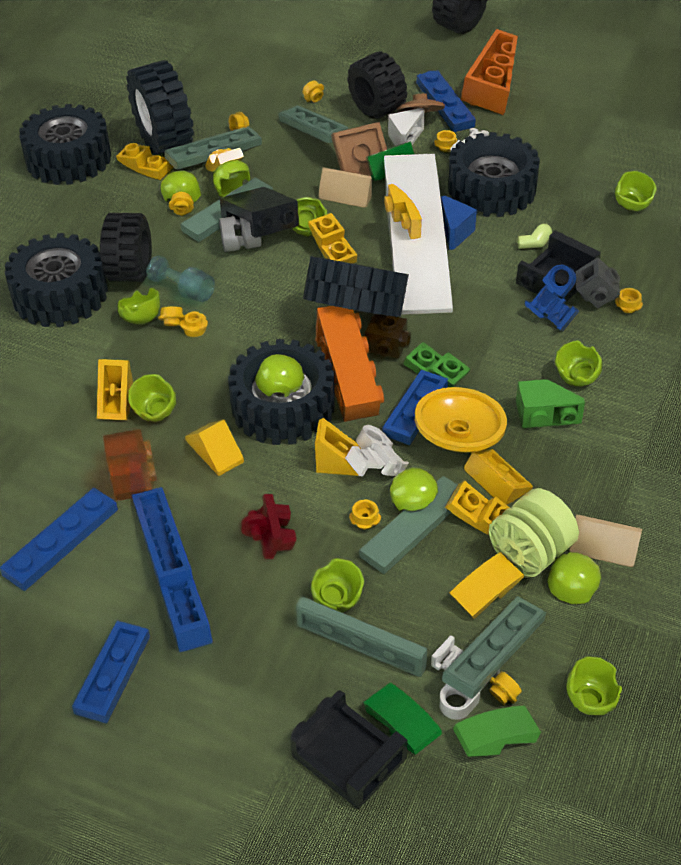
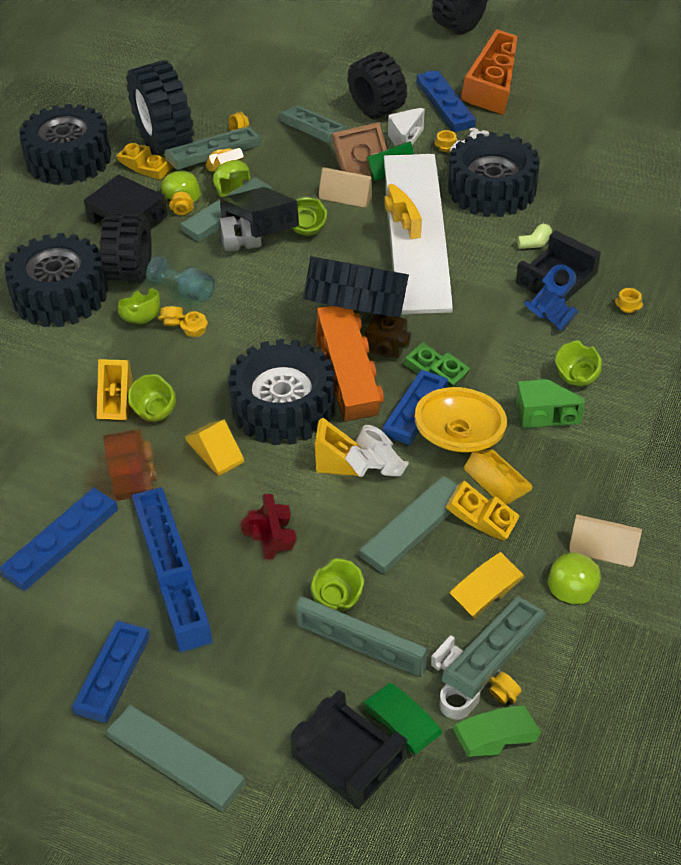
lime hair [255,354,305,397] -> none
yellow plate [302,80,324,103] -> none
yellow slope [308,213,358,264] -> none
yellow plate [349,499,381,529] -> none
lime hair [390,467,438,511] -> none
medium nougat dish [397,94,445,113] -> none
blue slope [441,196,477,250] -> none
yellowish green wheel [489,488,579,577] -> none
lime hair [566,656,622,715] -> none
dark grey brick [576,257,620,308] -> none
lime hair [614,171,657,212] -> none
none -> black panel [84,174,167,229]
none -> sand green tile [106,705,246,812]

